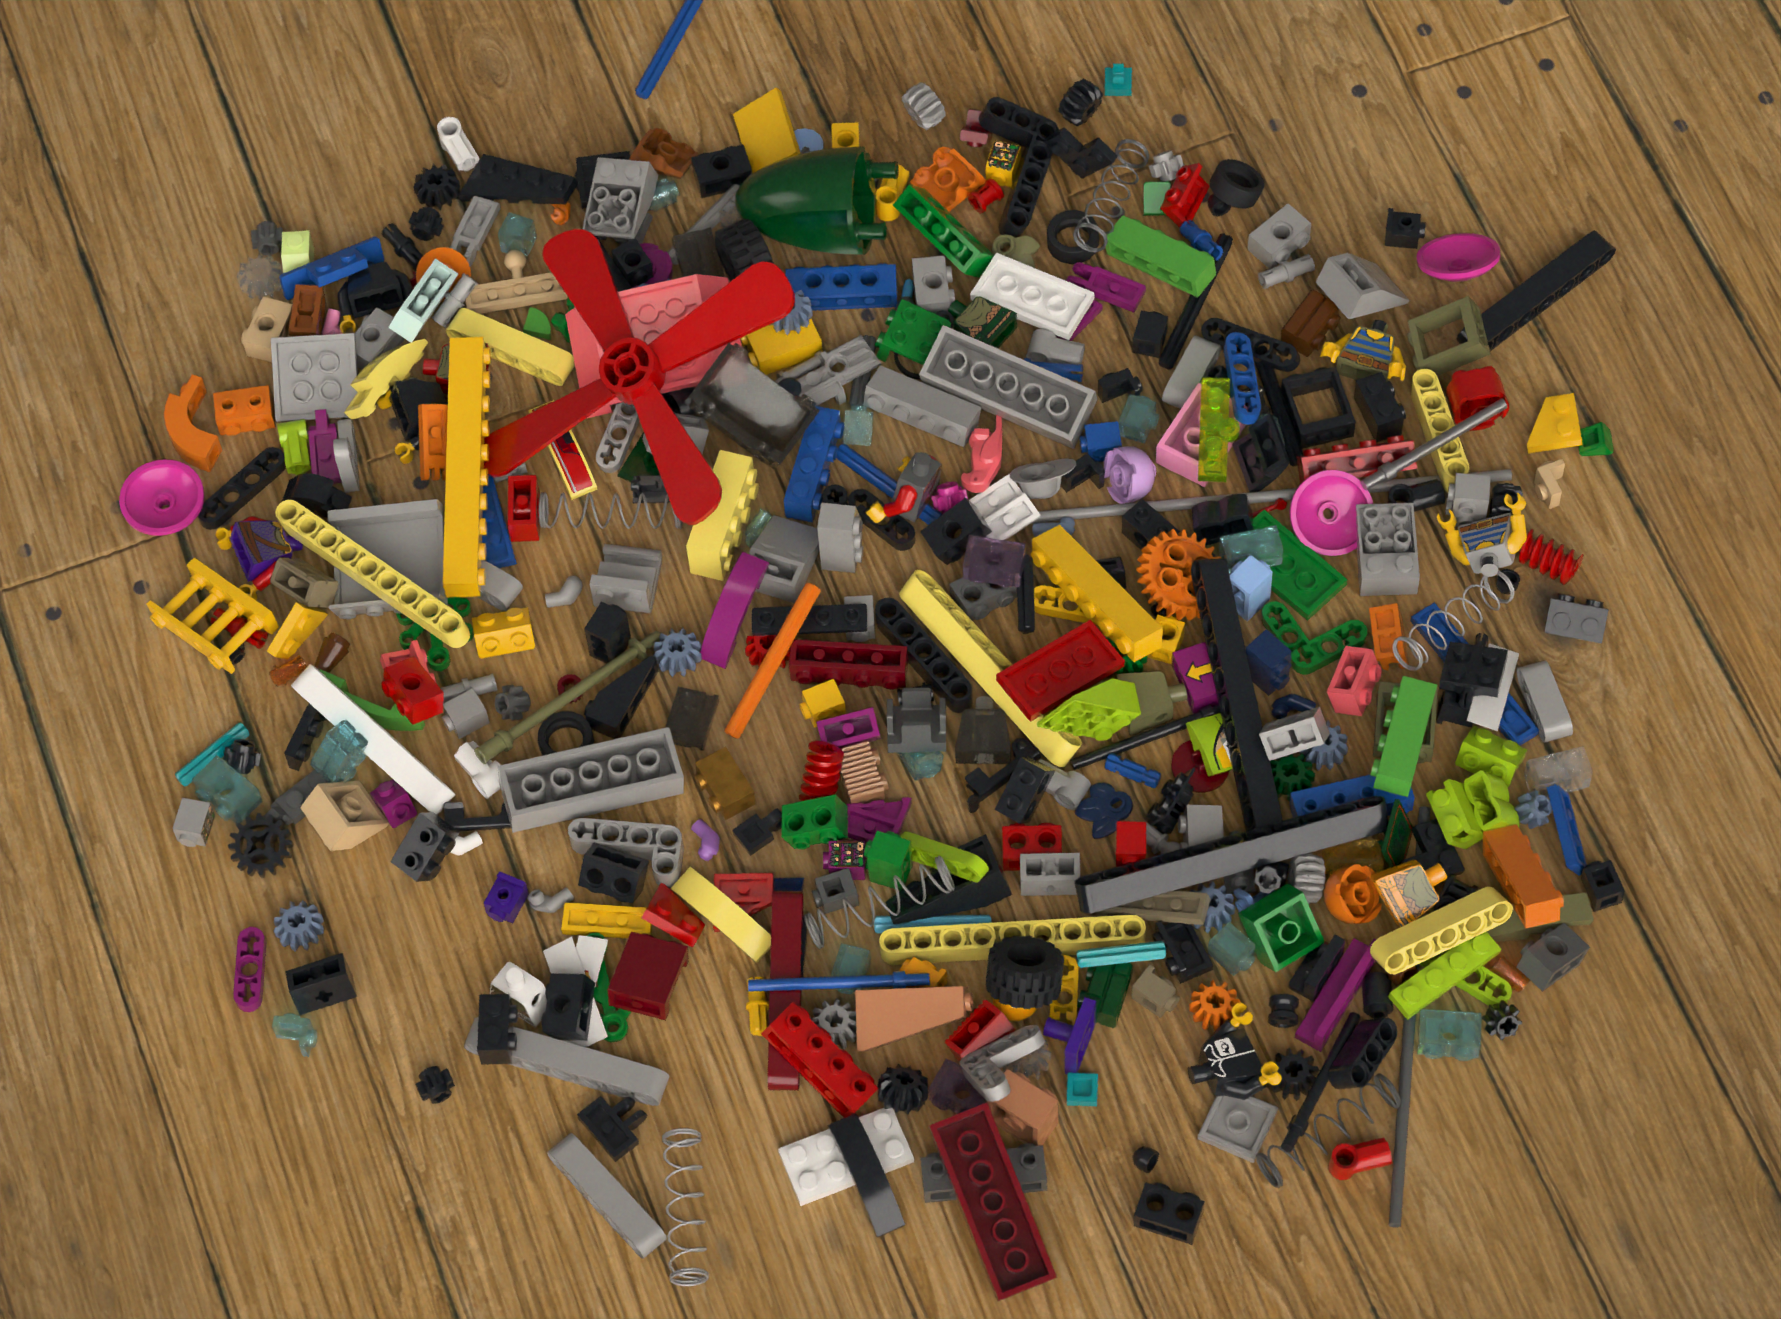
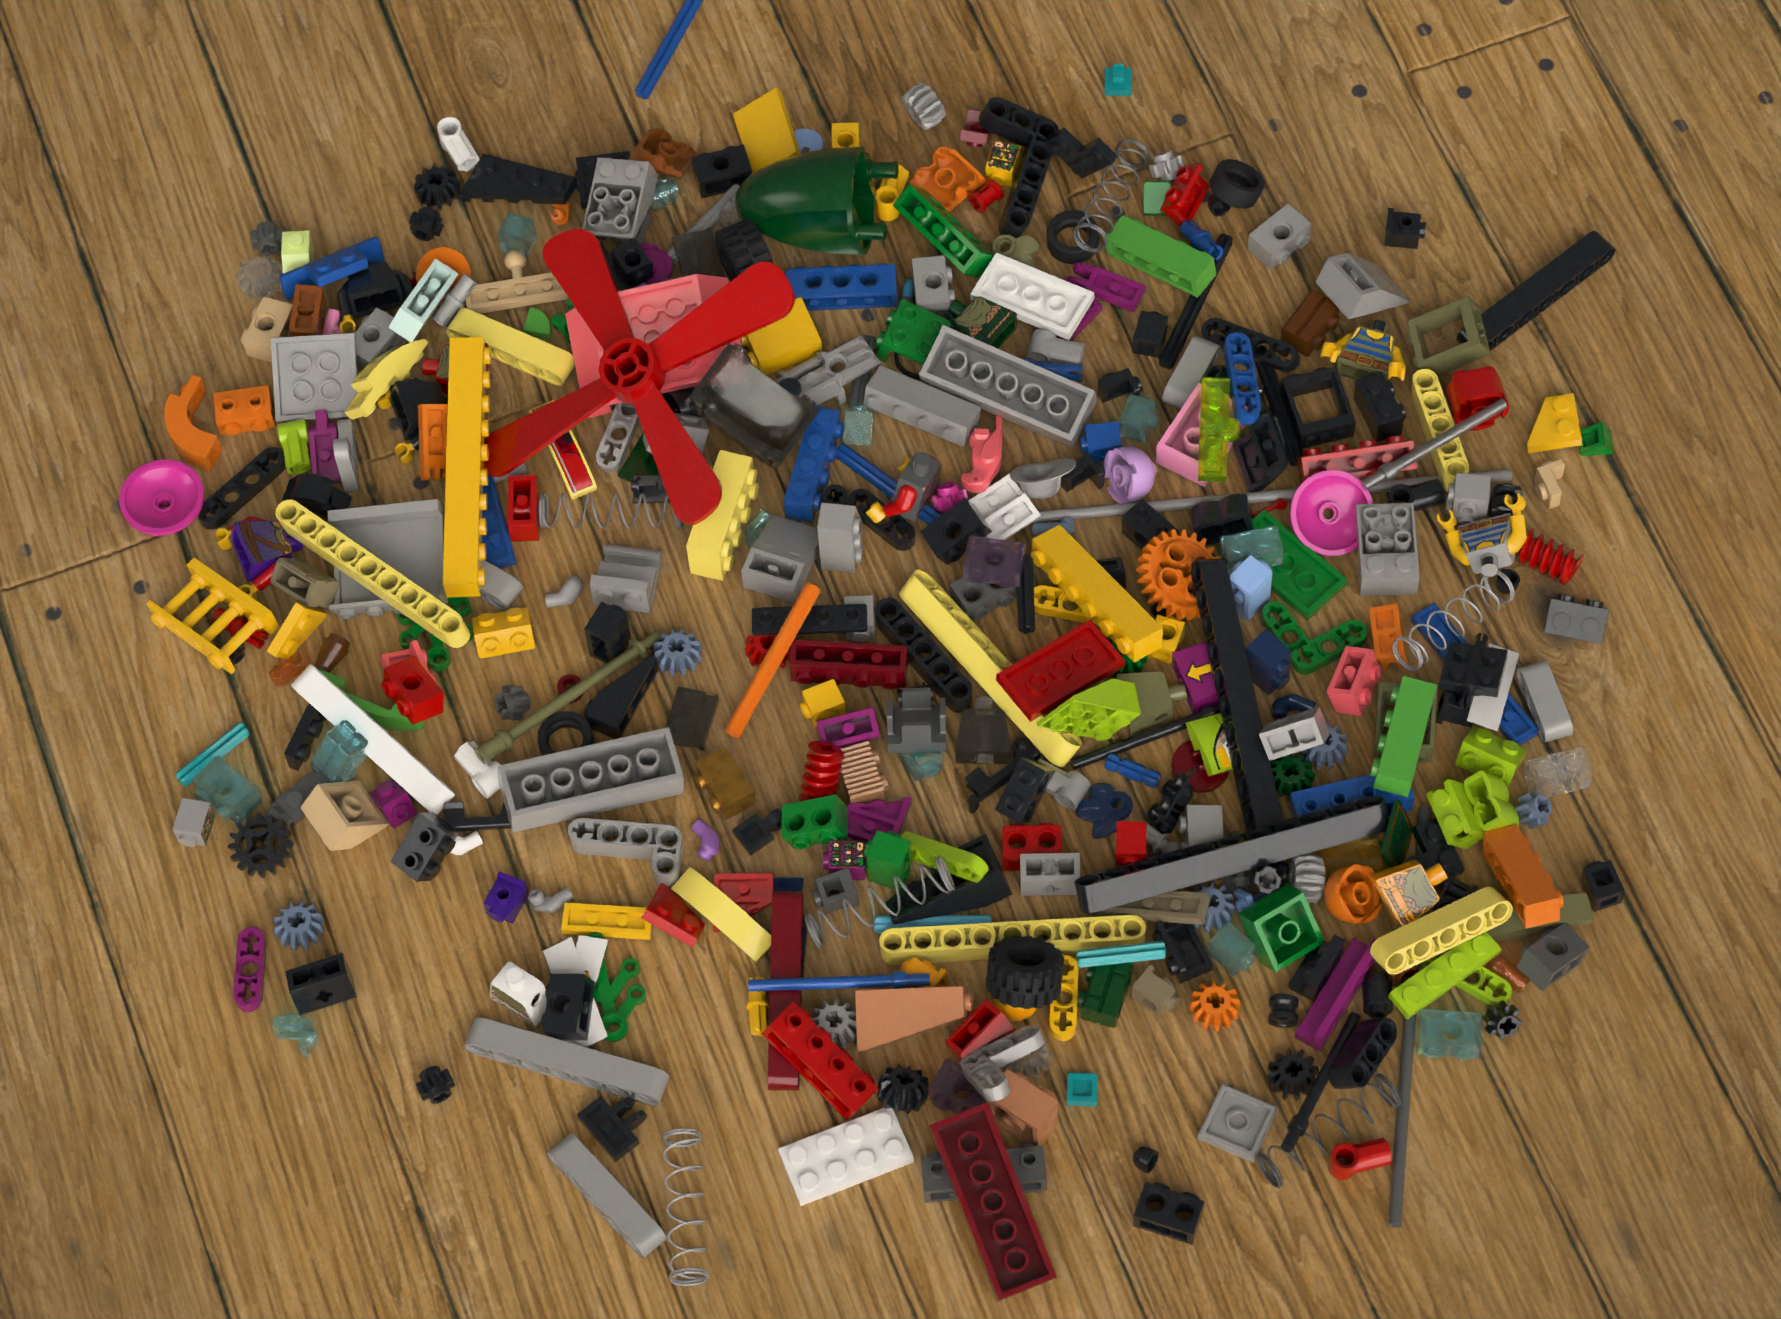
black gear [223,739,261,774] -> none
black pin [382,223,423,271] -> none
light grey pin [440,673,498,703] -> none
light grey brick [441,688,490,739] -> none
light grey hinge [450,196,501,267] -> none
black brick [477,994,518,1065] -> none
black brick [578,843,649,904] -> none
dark red panel [608,932,689,1021] -> none
magenta slope [700,552,769,669] -> none
sand blue gear [770,290,813,336] -> none
black slope [828,1113,905,1238] -> none
clear light blue brick [831,943,871,994] -> none
dark purple tile [1043,997,1096,1075] -> none
black gear [1058,79,1103,126] -> none
black torso [1188,1003,1282,1100] -> none
light grey pin [1258,254,1315,289] -> none
dark pink dish [1417,233,1501,282] -> none
blue tile [1547,784,1587,876] -> none

